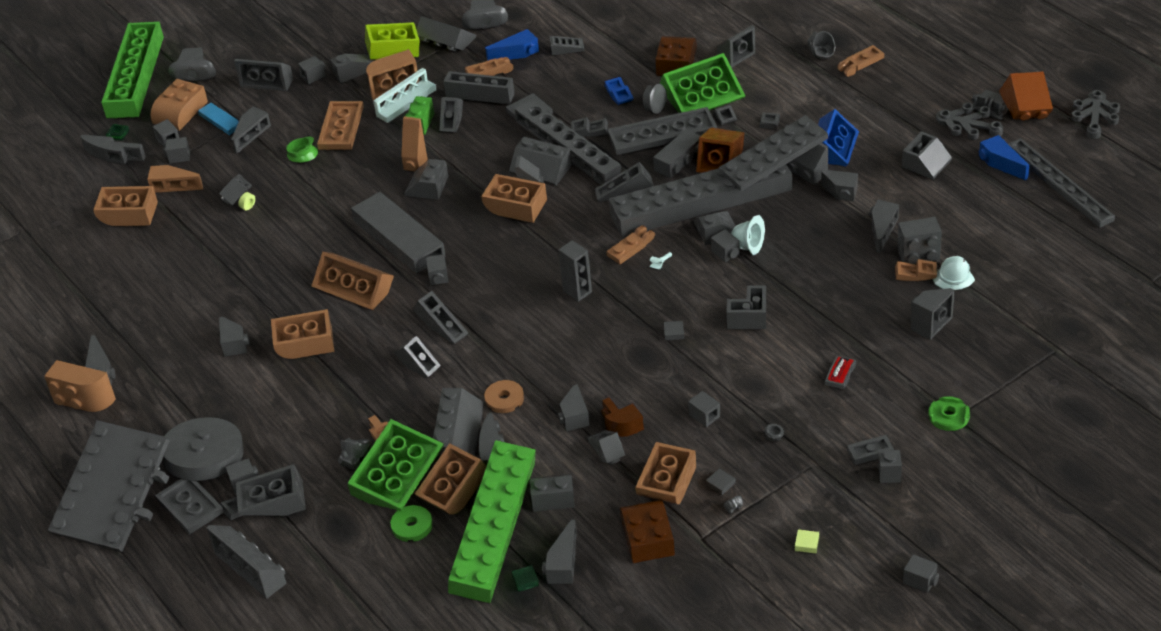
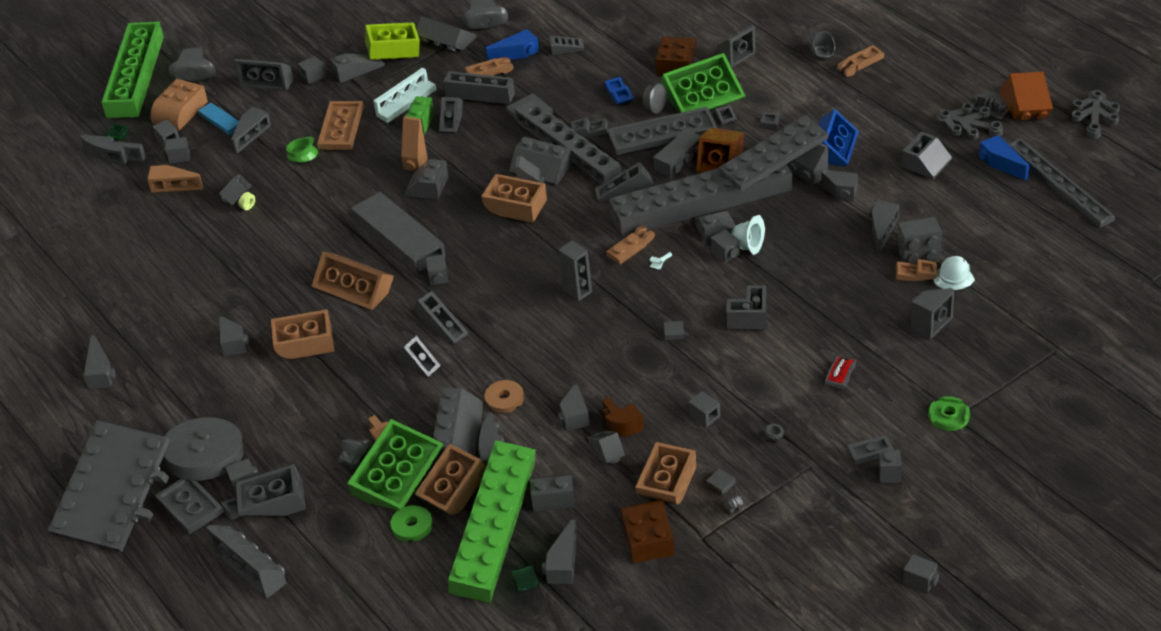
medium nougat brick [44,360,116,412] -> none
medium nougat brick [93,186,158,226] -> none
medium nougat brick [366,50,419,102] -> none
yellowish green tile [795,530,819,553] -> none

